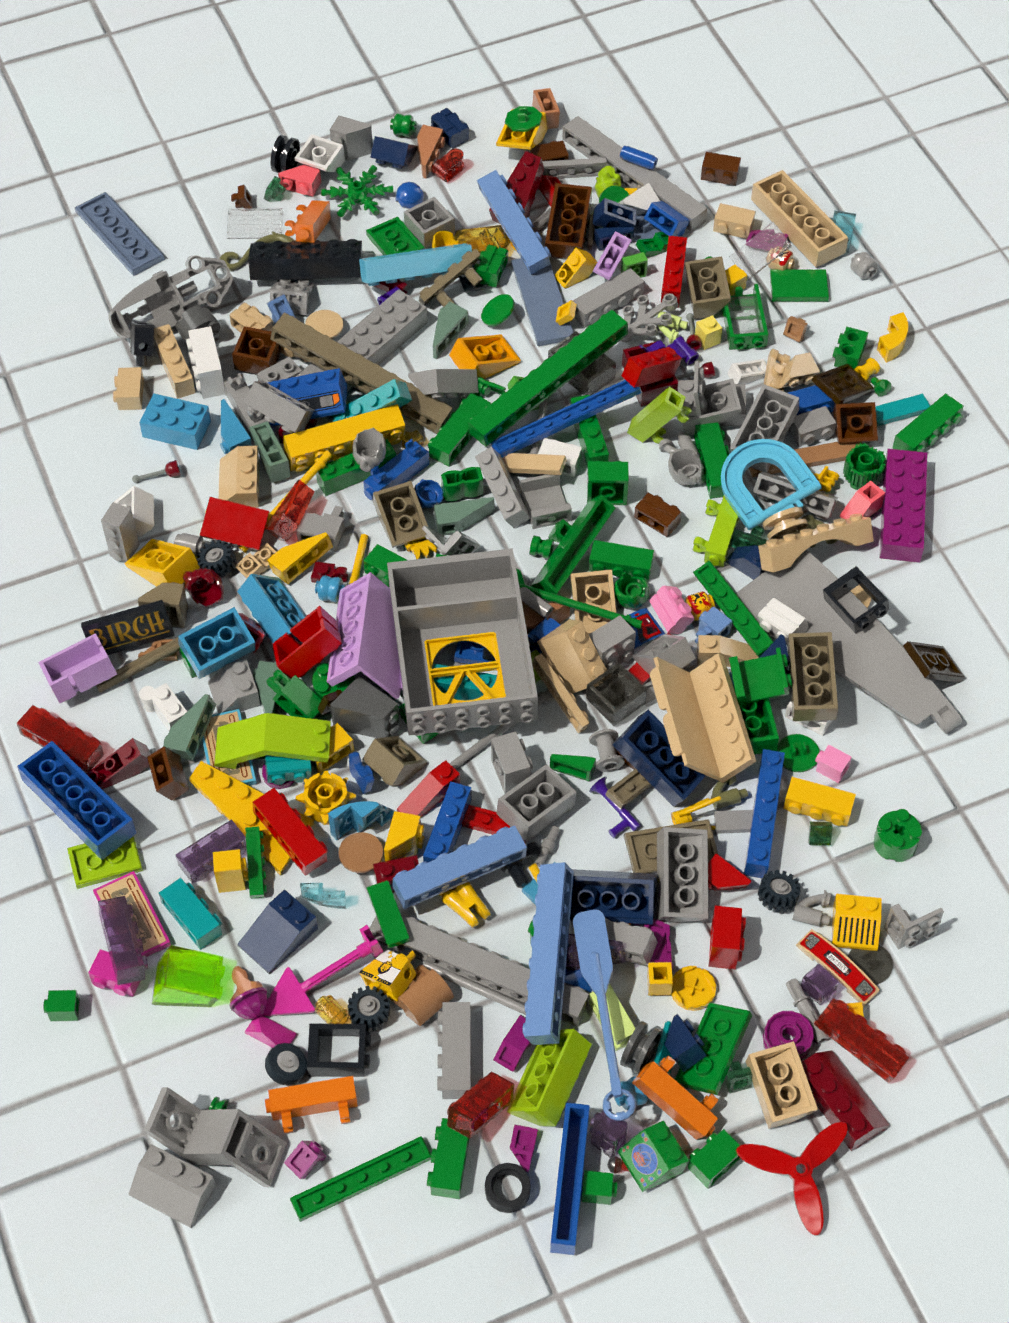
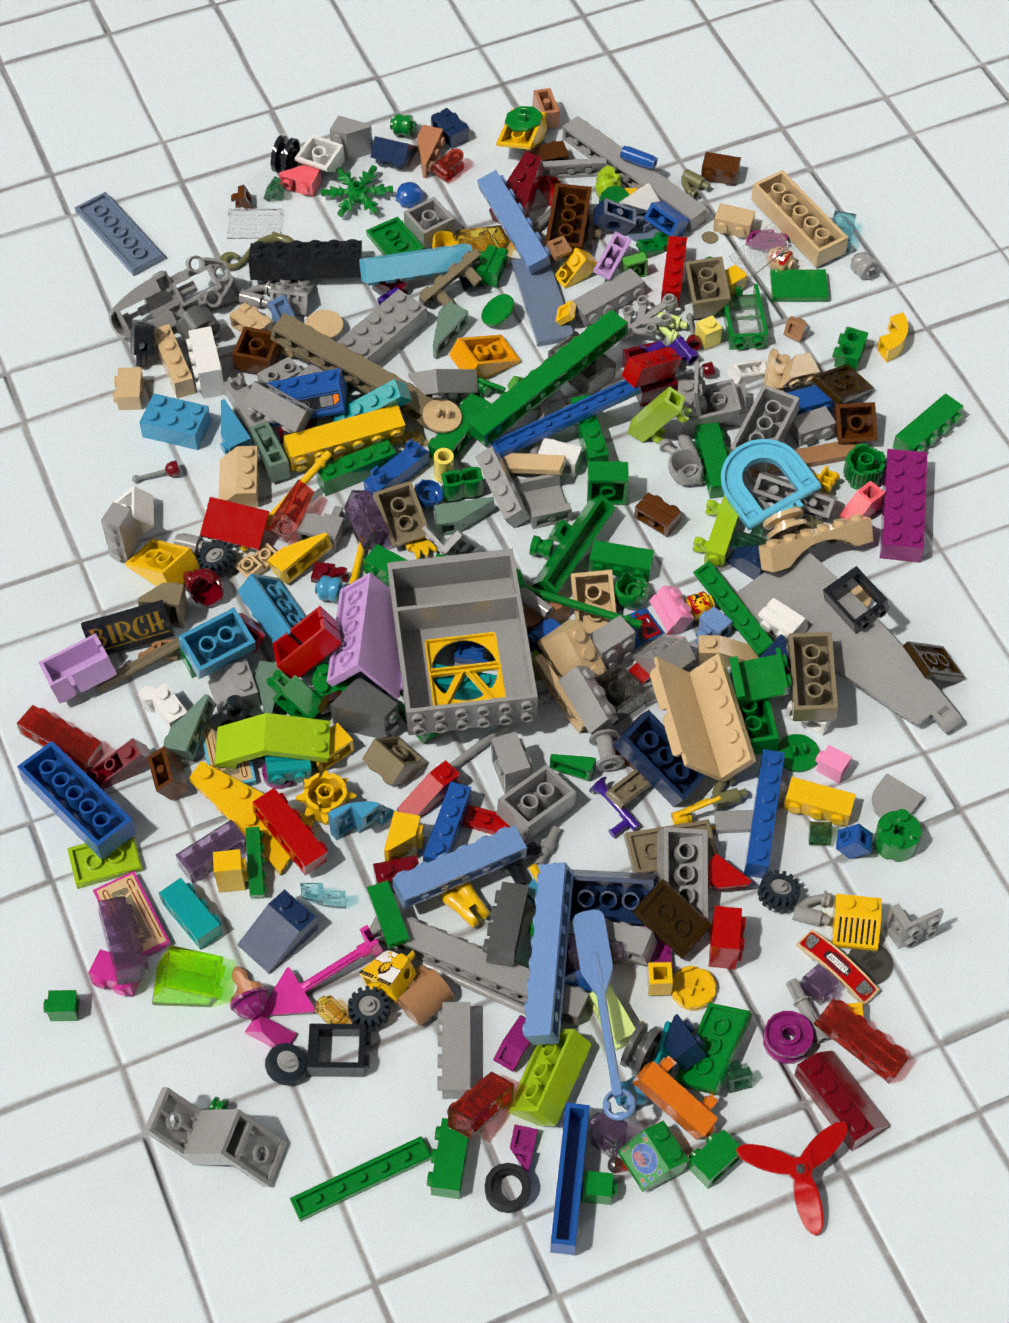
light grey slope [129,1144,216,1228] -> none
orange brick [265,1076,358,1133] -> none
magenta bracket [284,1140,327,1179] -> none
orange brick [285,200,331,243] -> none
medium nougat piece [339,832,383,873] -> none
blue piece [349,752,374,794] -> none
light grey hair [353,428,386,472] -> none
dark blue slope [594,227,634,251] -> none
tan slope [745,1041,818,1129] -> none
yellow bush [854,358,880,381] -> none
green rock [871,377,891,397] -> none
teal tile [875,393,930,426] -> none
none -> black axle [208,695,252,731]
none -> light grey plant [239,281,274,308]
none -> clear purple brick [344,490,390,550]
none -> tan piece [422,399,462,433]
none -> light yellow piece [434,448,454,483]
none -> dark grey brick [483,882,529,967]
none -> medium nougat tile [546,236,572,261]
none -> light grey brick [558,666,619,734]
none -> dark brown tile [632,879,712,959]
none -> olive plant [681,169,711,199]
none -> dark tan sticker [702,231,718,244]
none -> blue brick [836,824,873,859]
none -> light grey tile [871,774,924,818]

